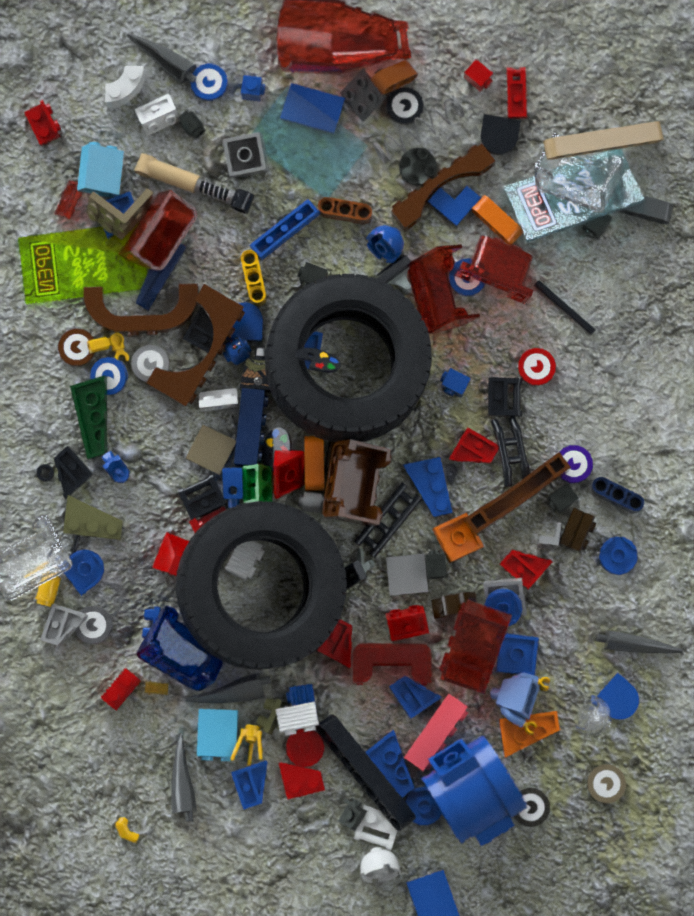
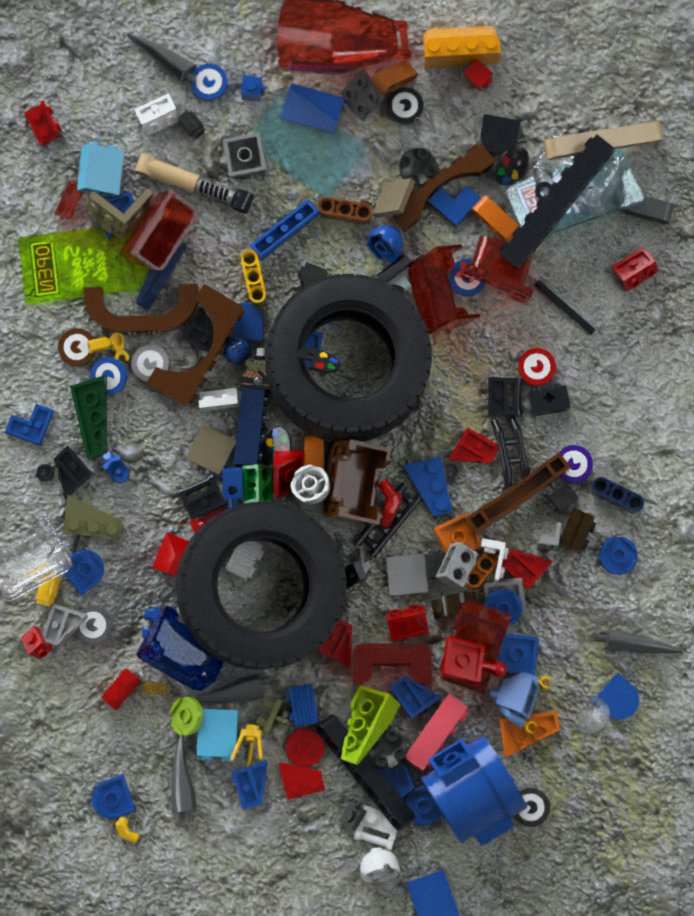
white brick [105,66,146,109] -> none
white brick [276,702,319,736] -> none
blue brick [440,368,471,398] -> none
red plate [506,67,527,119] -> none
pearl dark grey brick [582,207,612,240] -> none
dark tan tile [587,764,626,803] -> none
none -> blue tile [4,404,54,446]
none -> red bracket [20,626,53,659]
none -> blue tile [92,774,136,819]
none -> lime tile [170,697,203,736]
none -> white cylinder [291,465,331,505]
none -> lime wedge [341,685,401,765]
none -> pearl dark grey dish [368,730,407,769]
none -> dark tan tile [372,178,415,218]
none -> red arm [377,478,402,527]
none -> light orange windscreen [423,26,501,68]
none -> light grey brick [435,542,478,589]
none -> red plate [441,636,507,684]
none -> orange beam [466,541,507,590]
none -> white bracket [481,539,508,583]
none -> black piece [495,147,529,186]
none -> black hinge [500,134,615,271]
none -> black brick [528,383,571,417]
none -> red bracket [612,247,658,291]

